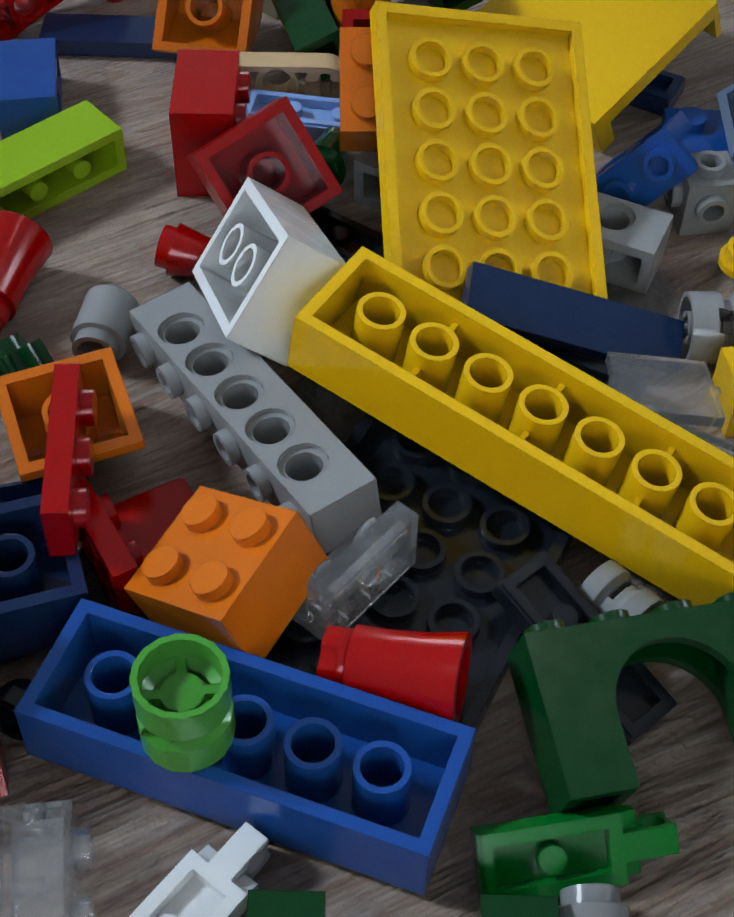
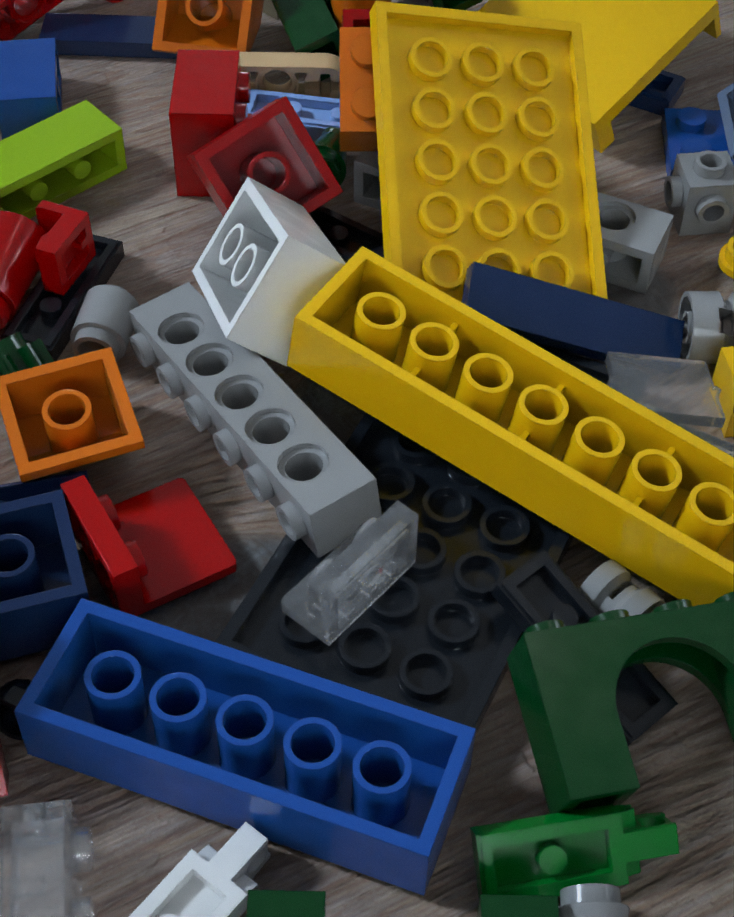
red plate [40,363,98,556] -> none
orange brick [124,486,331,659] -> none
bright green wheel [129,633,236,773] -> none
red cone [154,223,211,278] -> none
red plant [316,624,472,723] -> none
blue bracket [596,110,698,206] -> none
none -> black tile [0,235,125,361]
none -> red bracket [35,200,96,296]

